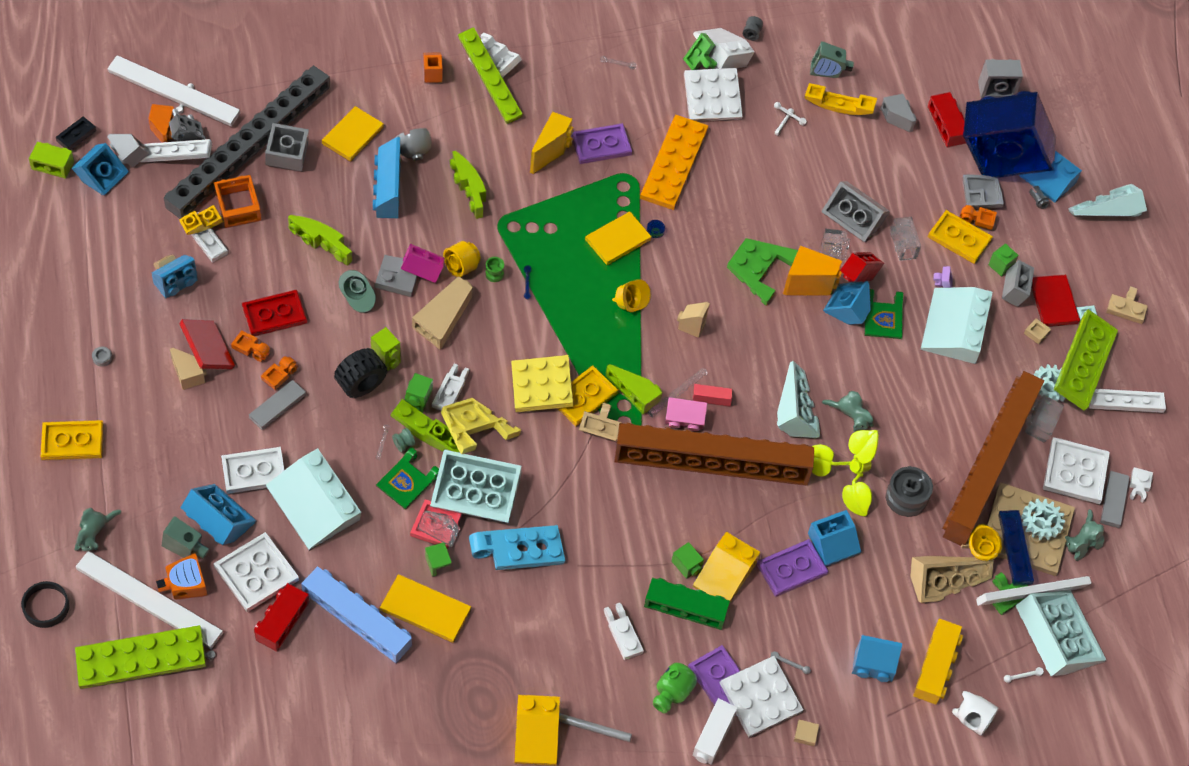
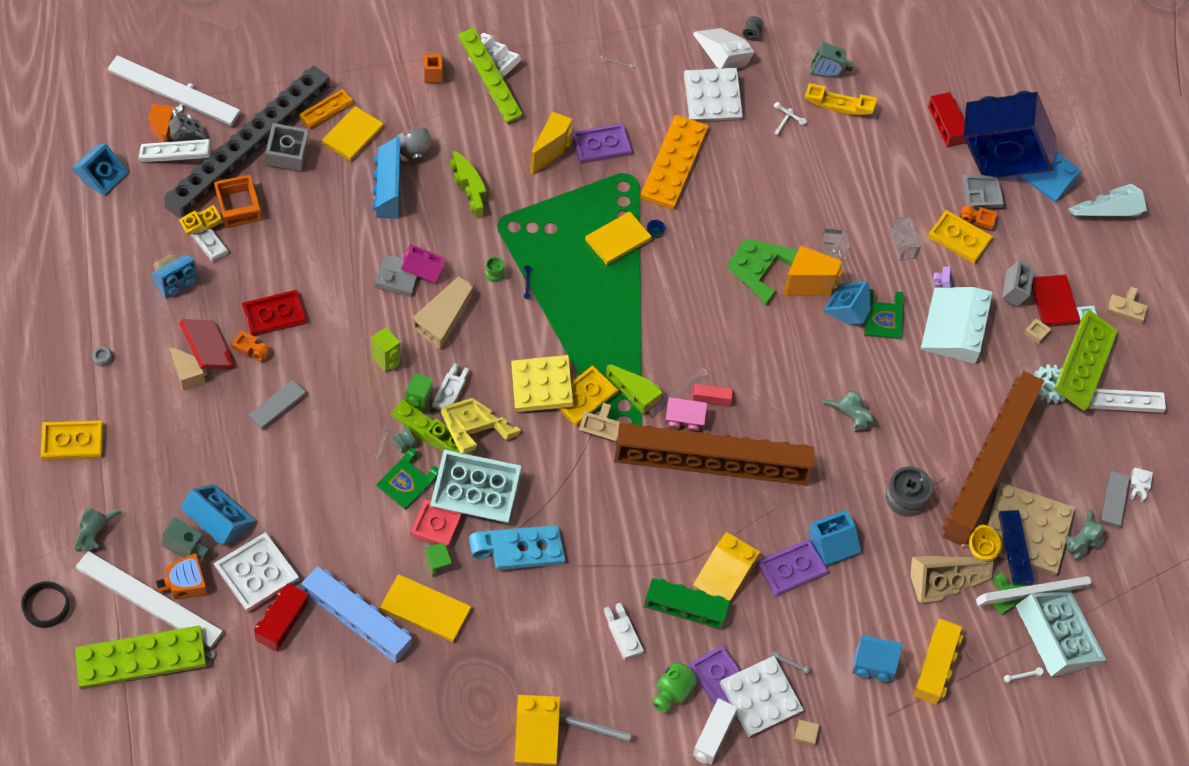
lime brick [29,141,74,179] -> none
black plate [56,116,96,150] -> none
light grey slope [107,134,149,168] -> none
white plate [221,447,284,494] -> none
orange plate [261,356,298,390] -> none
light aqua slope [266,448,361,550] -> none
lime slope [288,215,352,266] -> none
black tyre [334,348,388,398] -> none
sand green piece [338,270,376,312] -> none
clear slope [417,511,460,547] -> none
yellow piece [443,241,481,277] -> none
yellow piece [612,279,651,312] -> none
bright green brick [671,542,704,579] -> none
tan slope [677,302,710,338] -> none
bright green plate [683,33,717,70] -> none
light aqua wedge [777,361,820,438] -> none
neon yellow plant [812,430,879,516] -> none
light grey slope [821,181,890,242] -> none
red brick [840,252,884,282] -> none
light grey slope [881,94,916,132] -> none
white piece [952,691,999,736] -> none
light grey brick [978,59,1023,98] -> none
bright green brick [988,243,1019,277] -> none
light aqua gear [1021,499,1065,541] -> none
clear brick [1024,395,1064,443] -> none
dark grey pin [1029,186,1050,209] -> none
white plate [1043,437,1110,504] -> none
none -> light orange tile [299,89,353,129]

